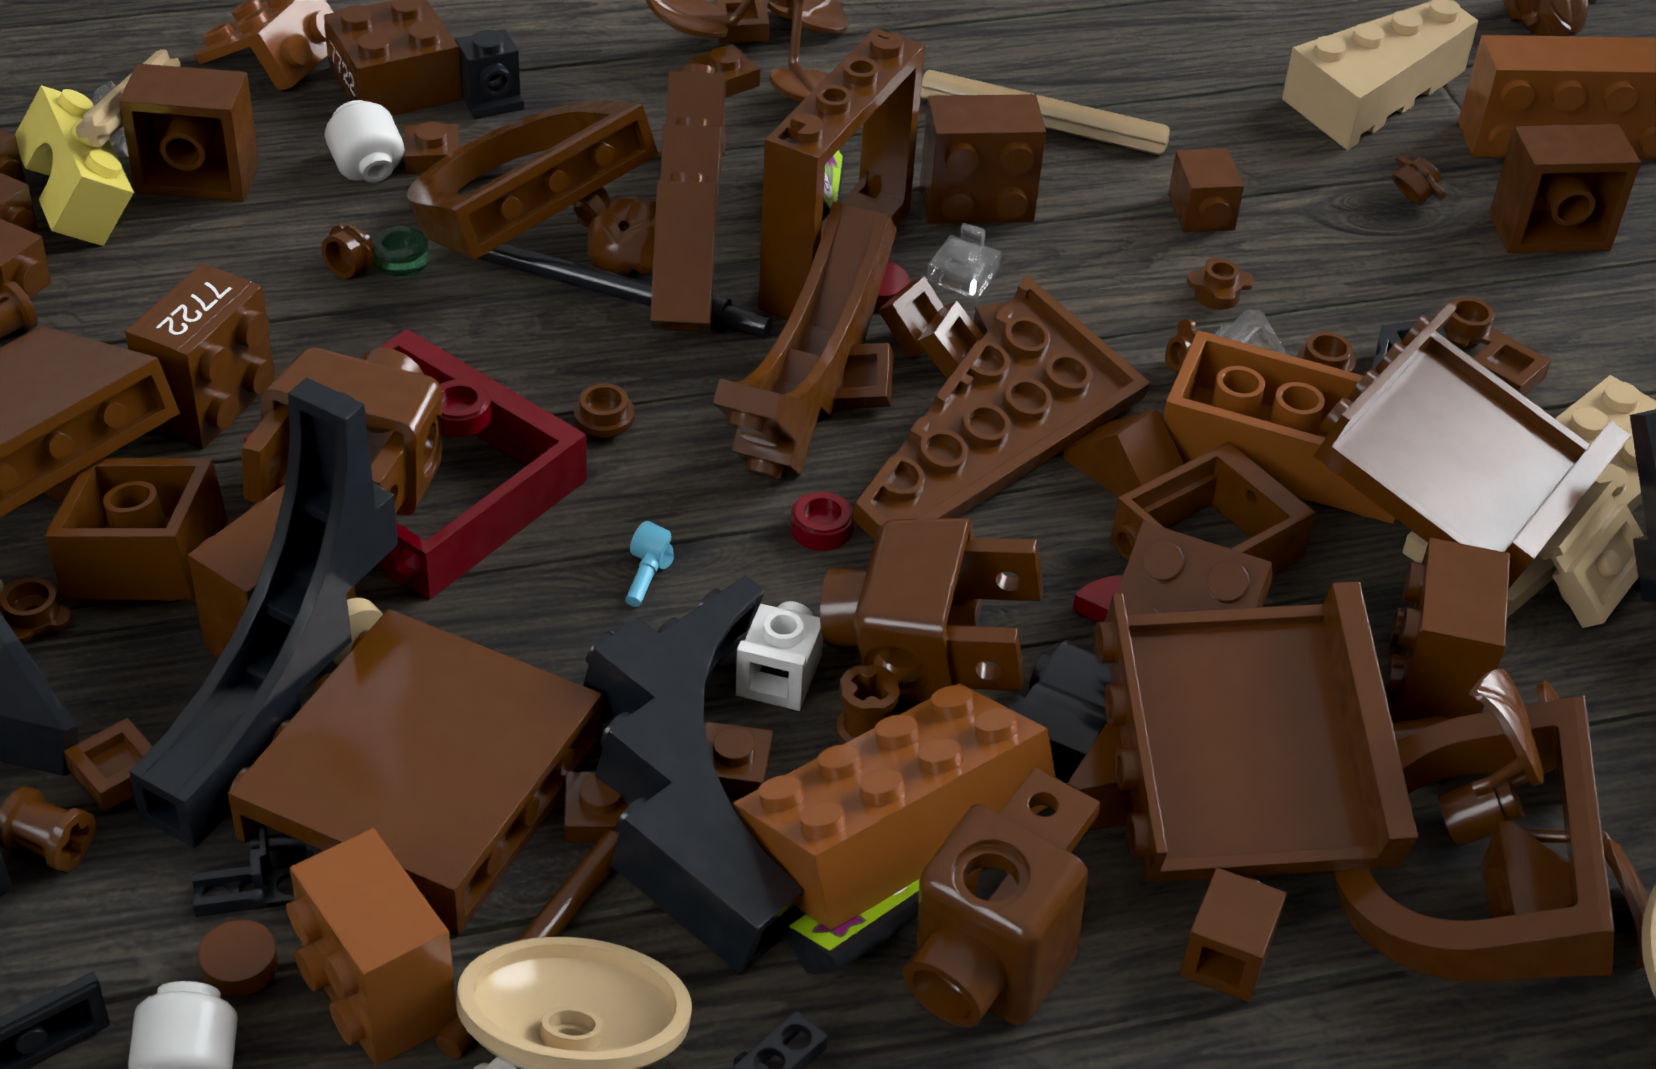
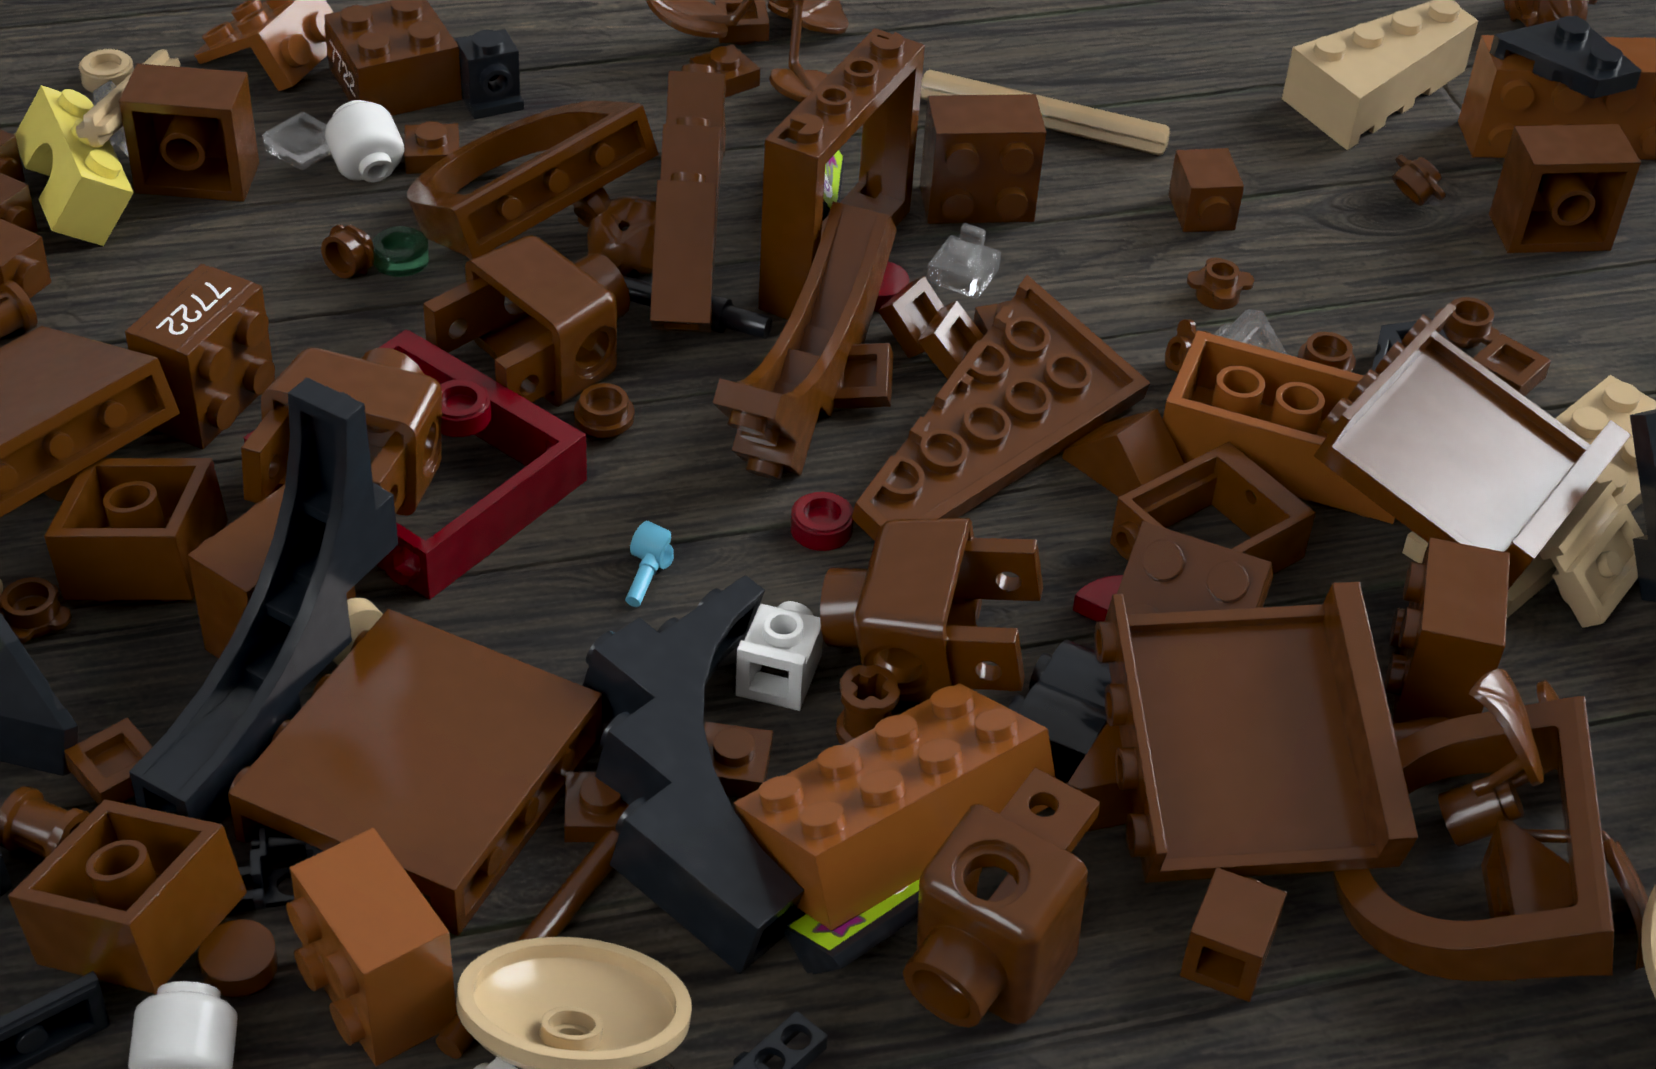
none -> reddish brown brick [8,800,247,994]
none -> tan tile [79,49,134,94]
none -> clear tile [263,111,331,171]
none -> reddish brown piece [423,235,630,407]
none -> black wing [1489,15,1642,99]

